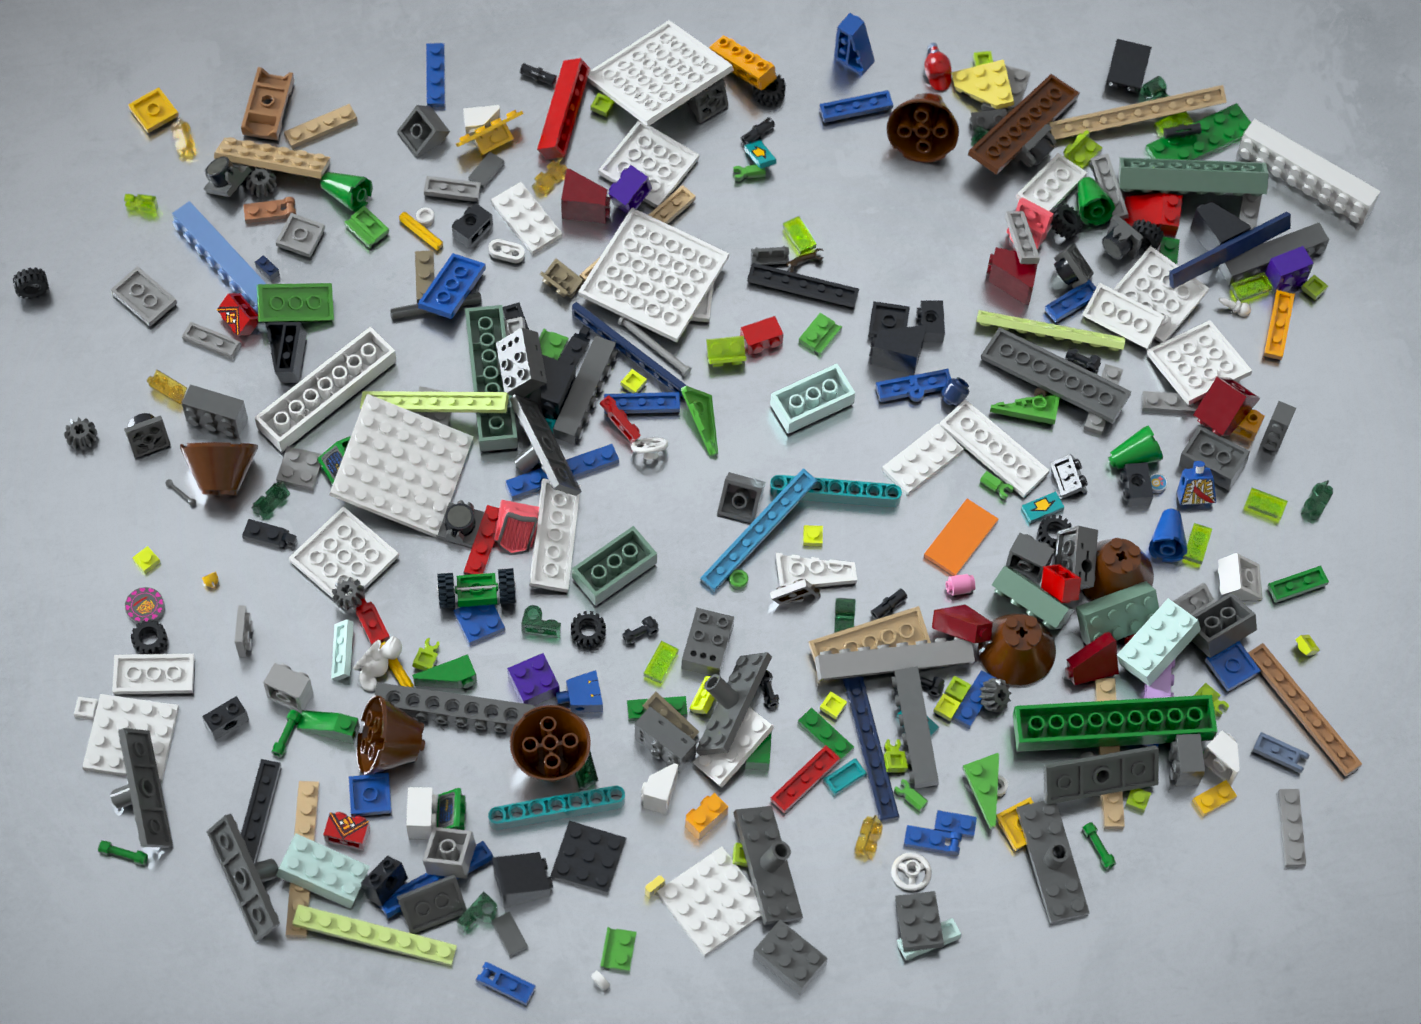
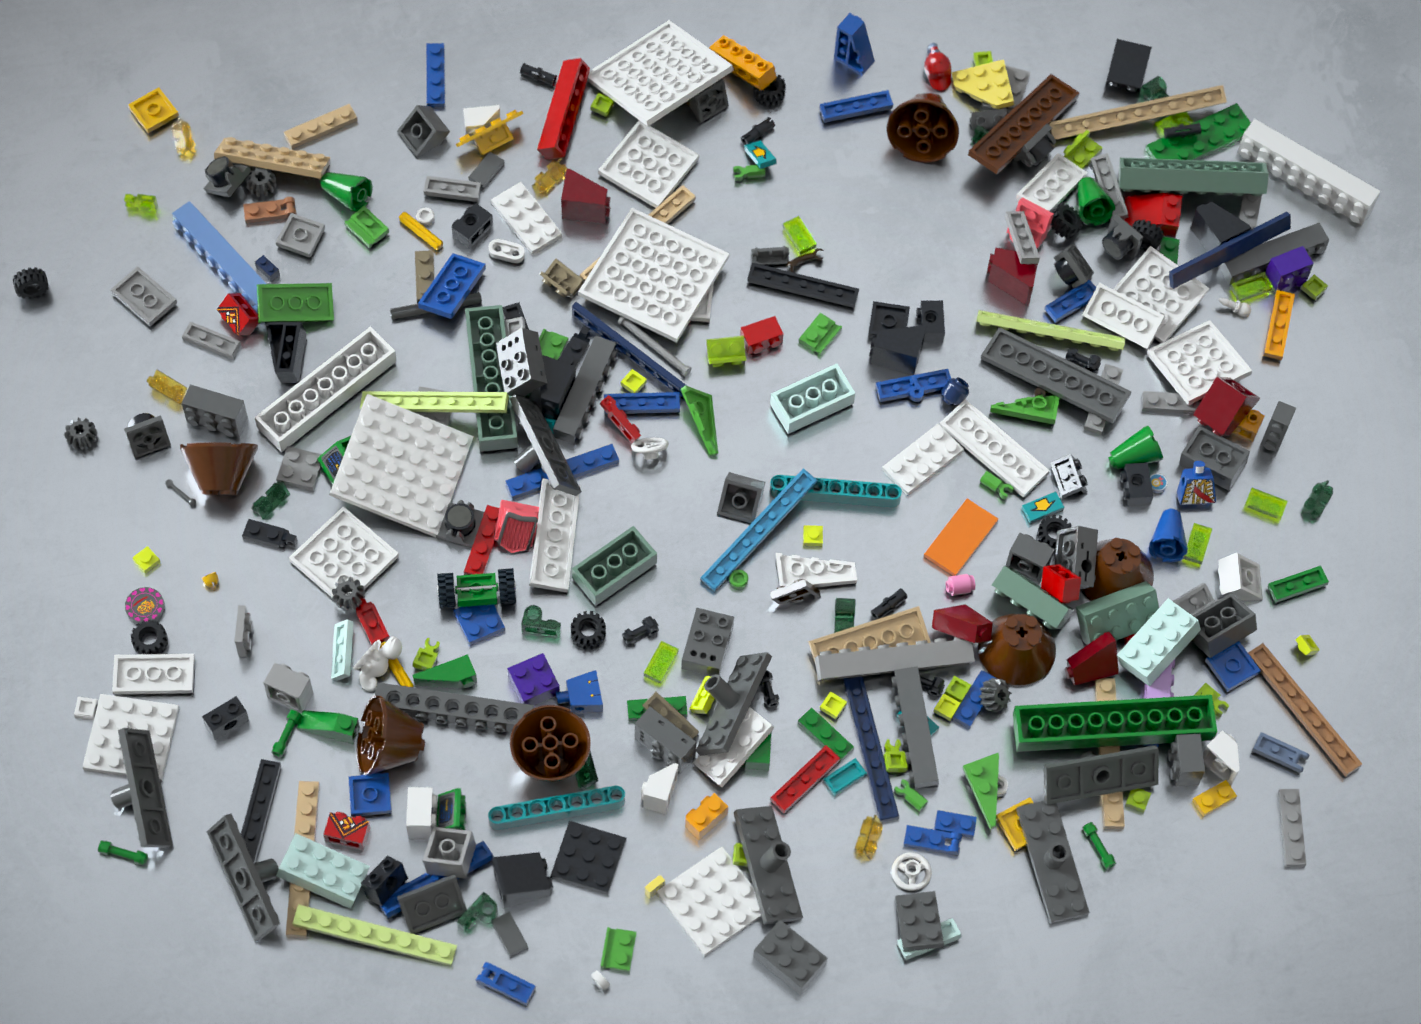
medium nougat piece [241,67,295,141] -> none
dark purple brick [608,165,653,214] -> none

